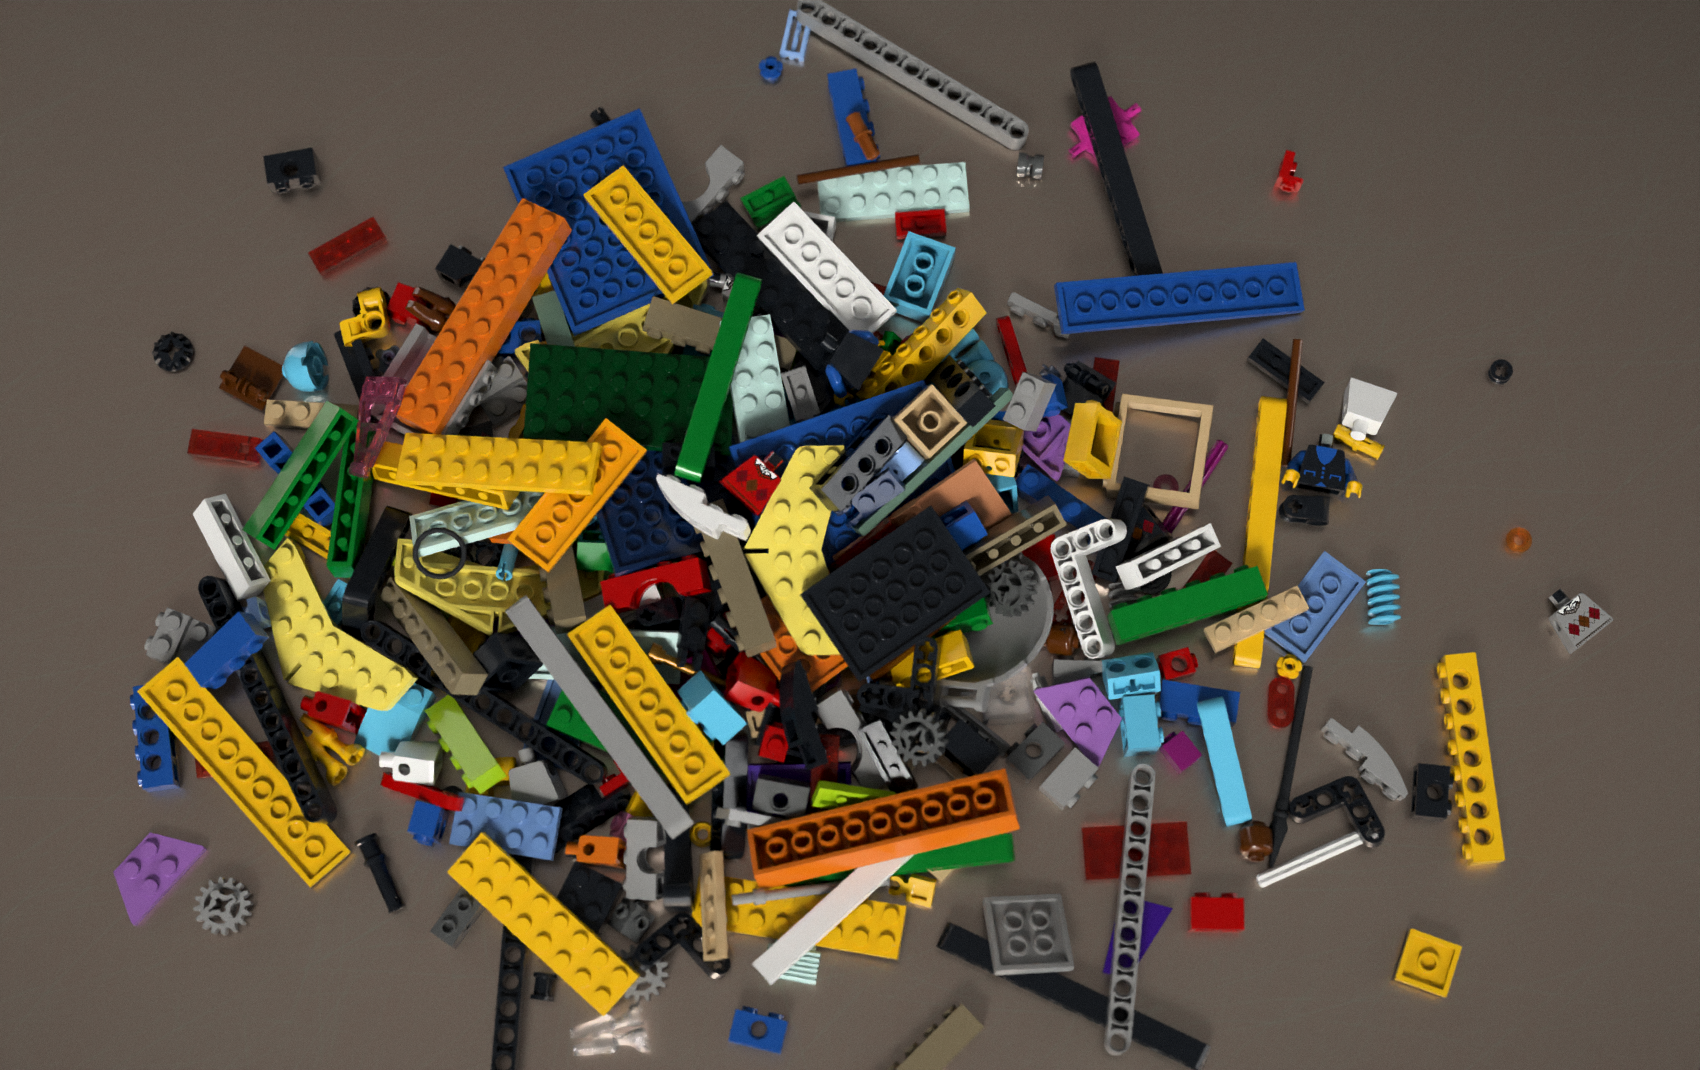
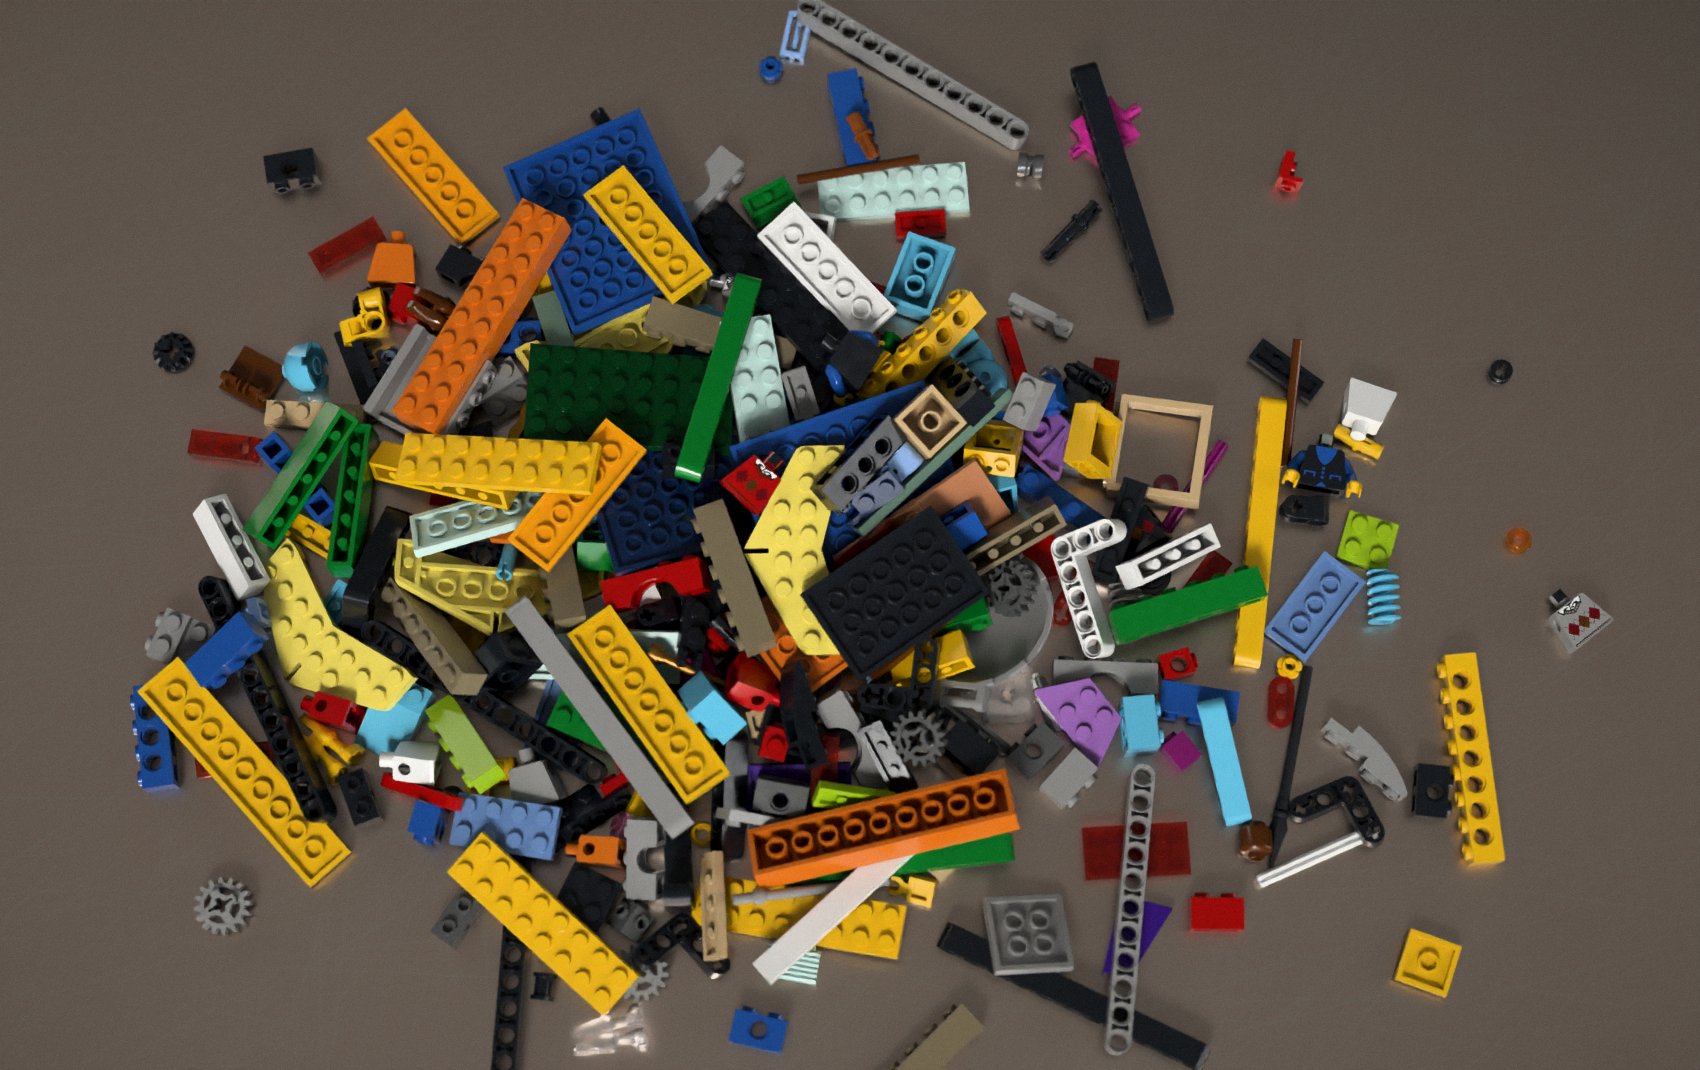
medium lavender wing [113,832,207,926] -> none
clear pink plate [348,376,407,478] -> none
black pin [354,833,405,913] -> none
black piece [413,528,467,579] -> none
white slope [656,474,751,541] -> none
reddish brown head [1043,621,1081,656] -> none
blue plate [1054,262,1305,334] -> none
medium azure brick [1101,652,1161,700] -> none
tan plate [1203,585,1309,653] -> none
none -> black brick [337,768,385,830]
none -> light orange plate [367,108,500,246]
none -> orange torso [367,231,419,289]
none -> black pin [1040,199,1102,263]
none -> lime plate [1335,510,1399,570]

